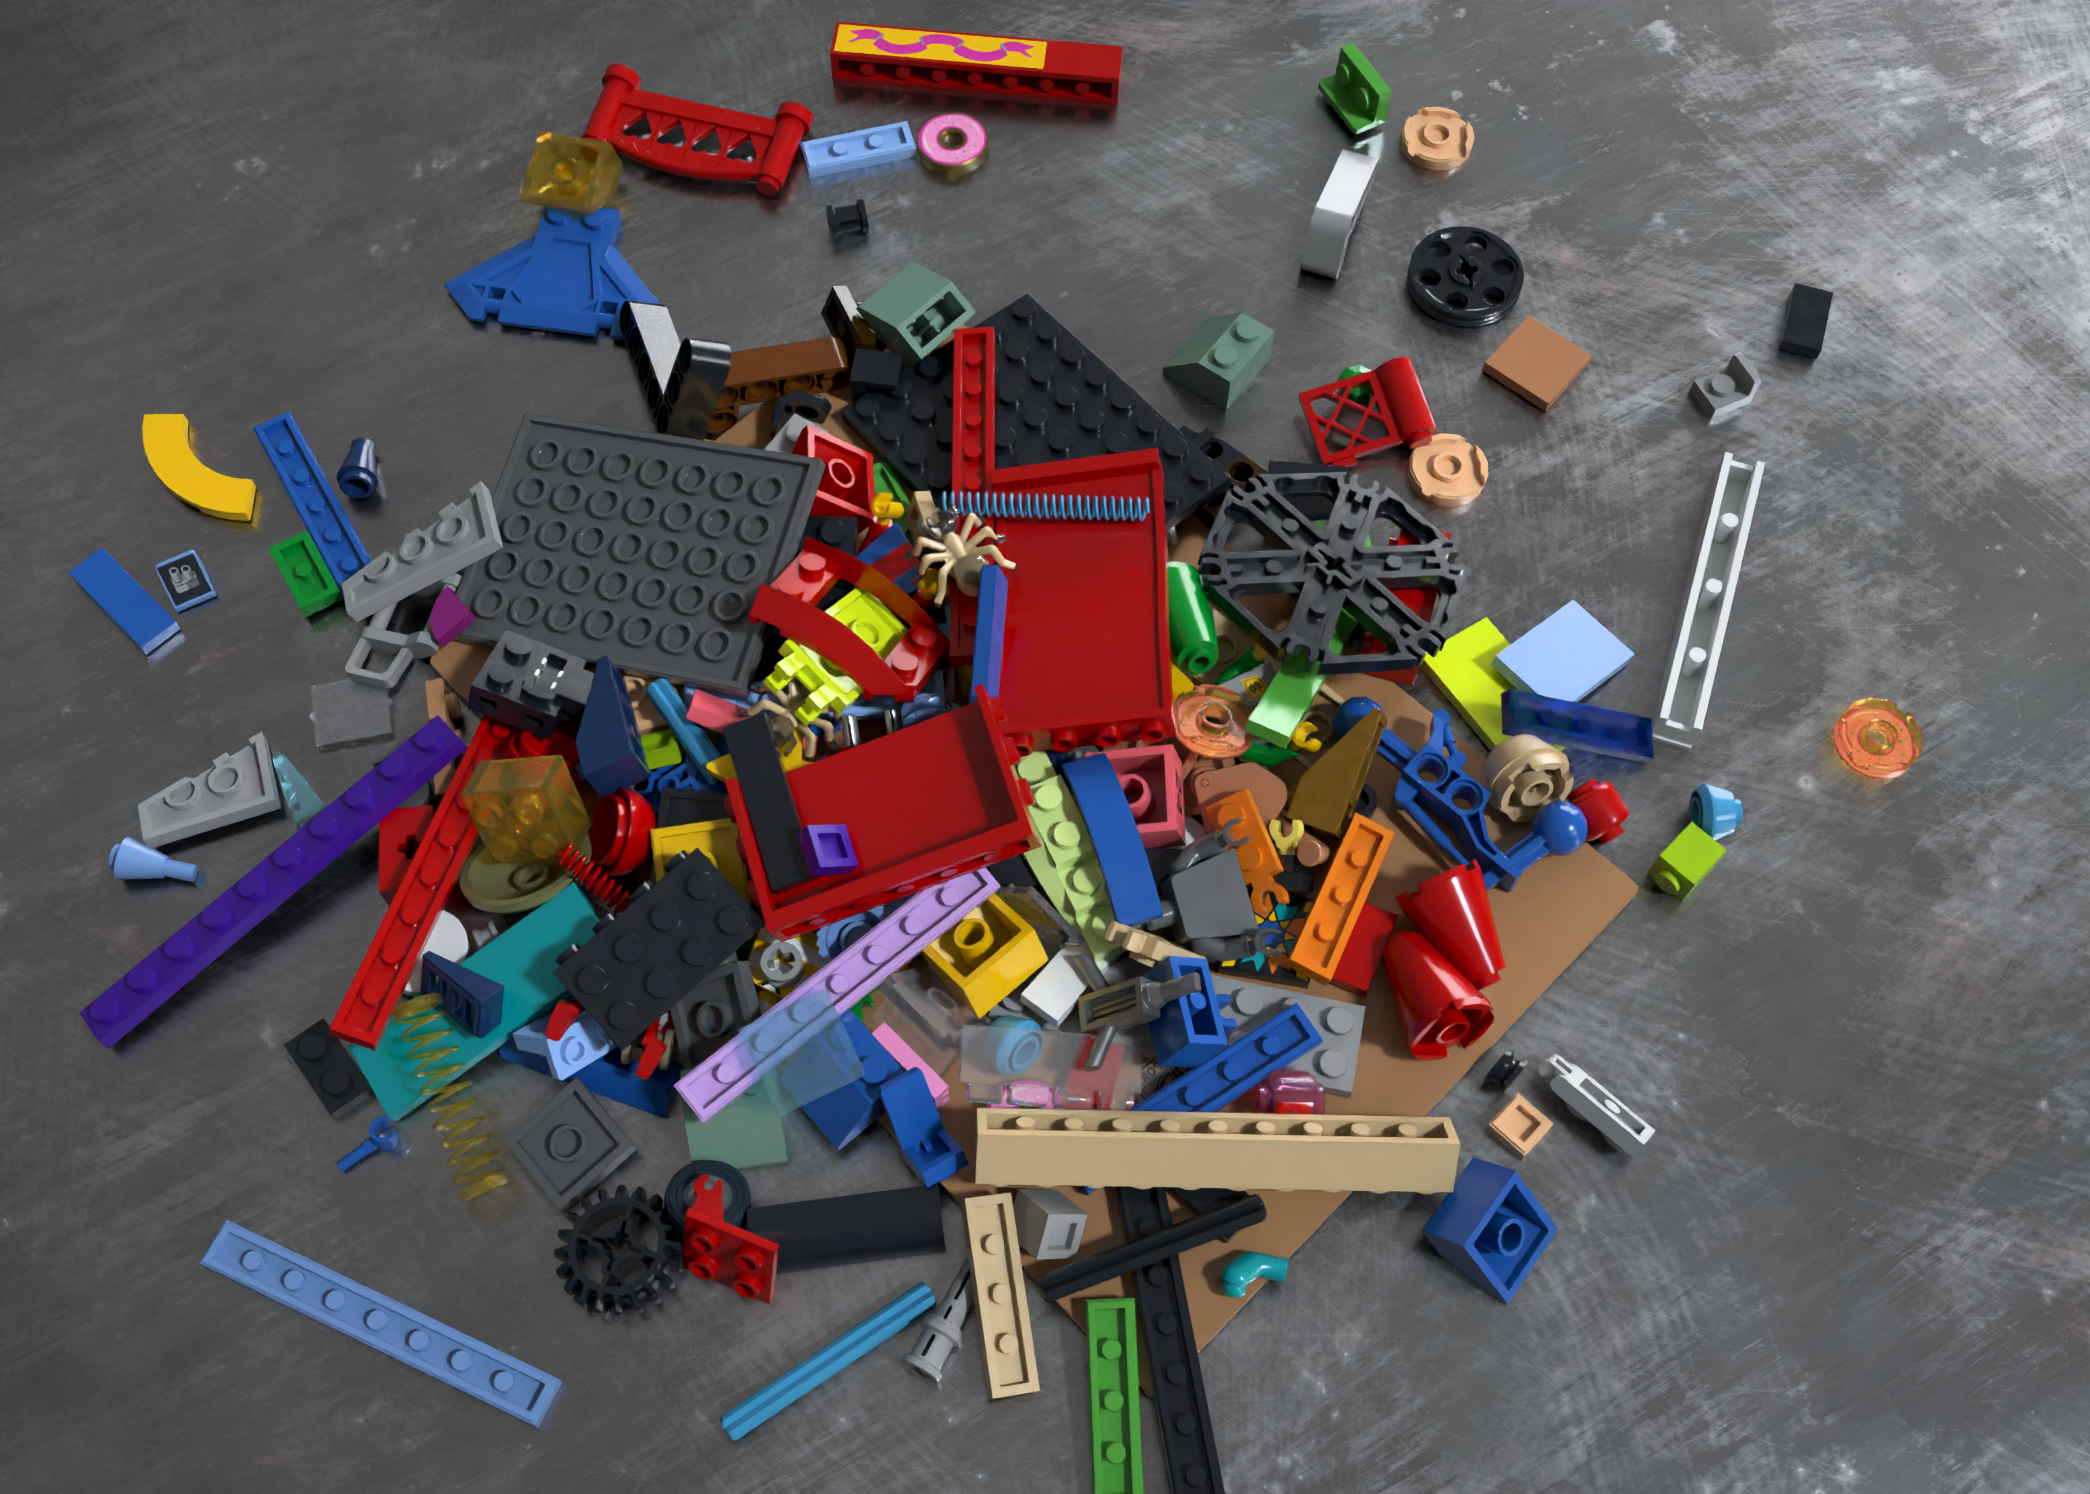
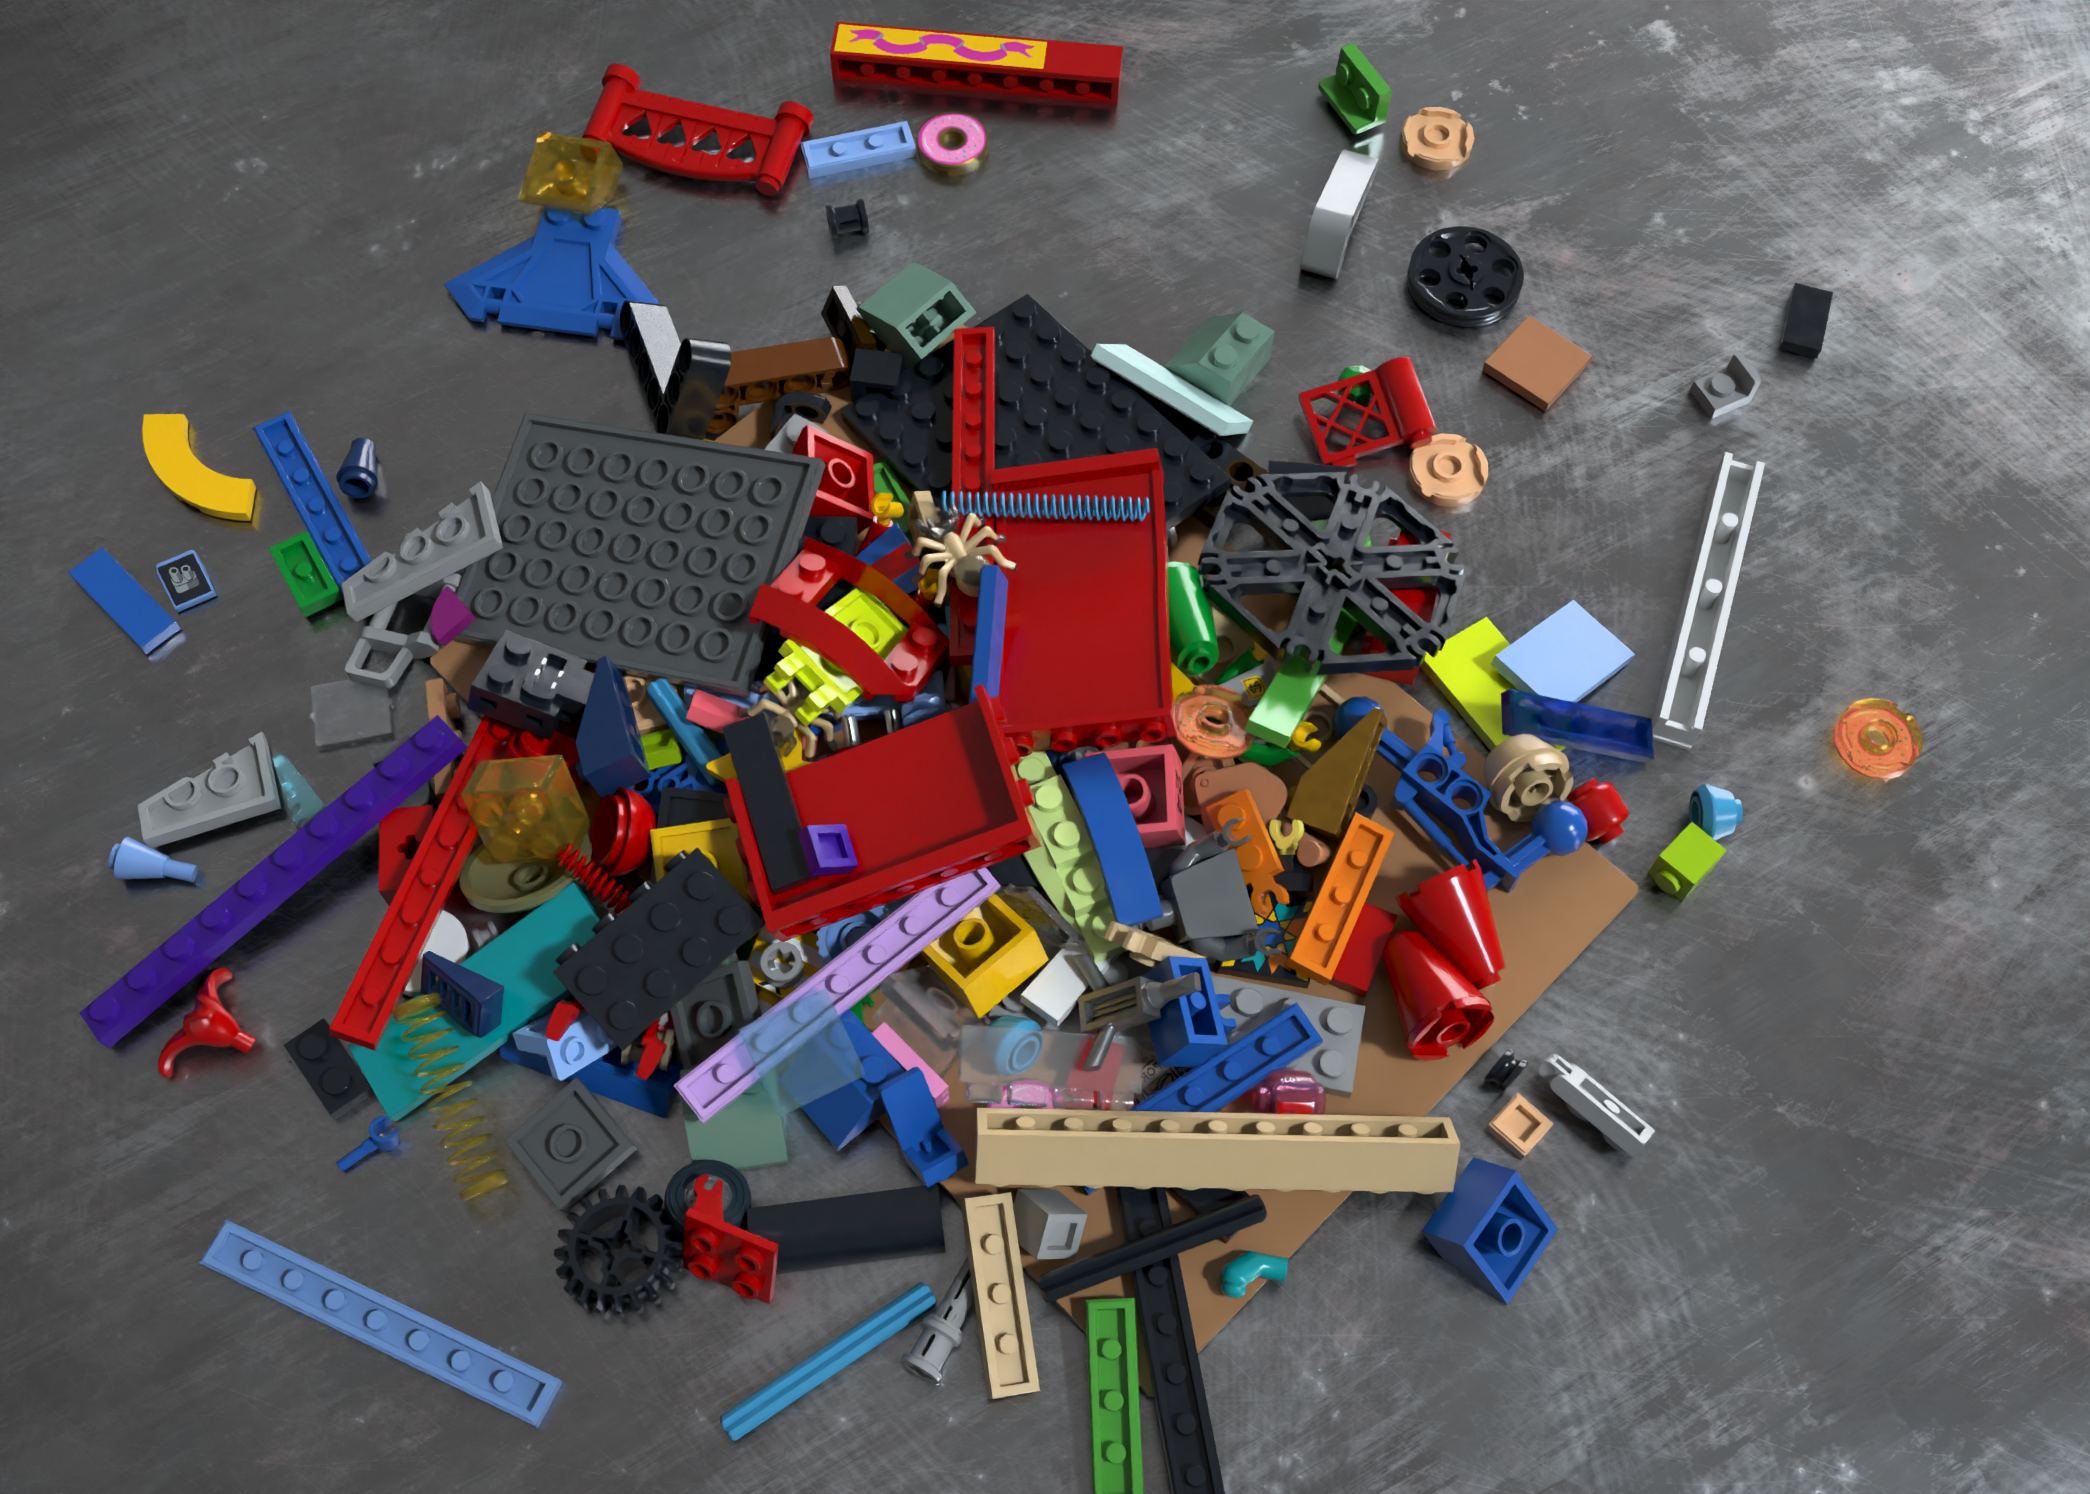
none -> red piece [158,968,256,1078]
none -> light aqua tile [1091,344,1254,436]

